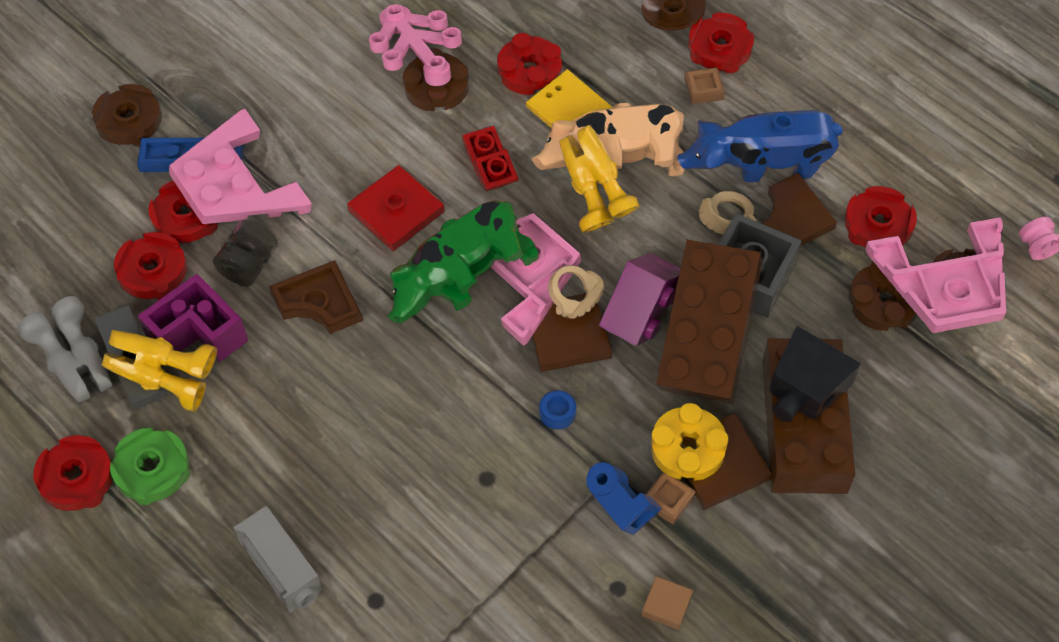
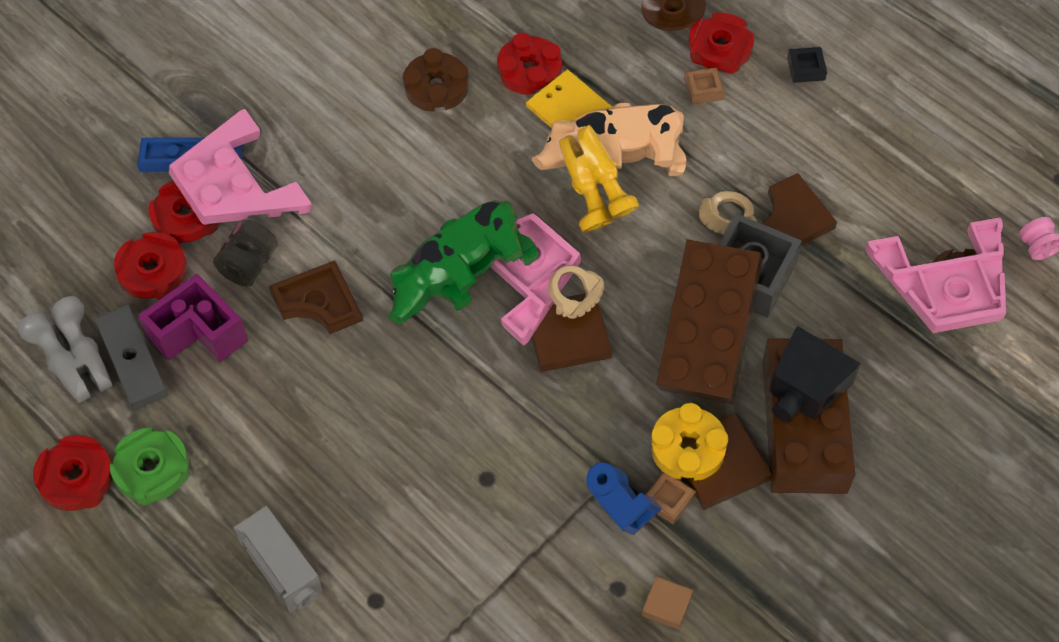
reddish brown plate [92,84,162,146] -> none
yellow piece [101,330,217,412] -> none
red plate [347,165,445,251] -> none
bright pink plant [369,4,462,86] -> none
red slope [462,125,518,191] -> none
blue tile [539,390,576,429] -> none
magenta brick [599,253,681,346] -> none
blue animal [677,110,843,182] -> none
red plate [844,186,917,248] -> none
reddish brown plate [849,262,917,331] -> none
none -> black plate [787,47,827,83]

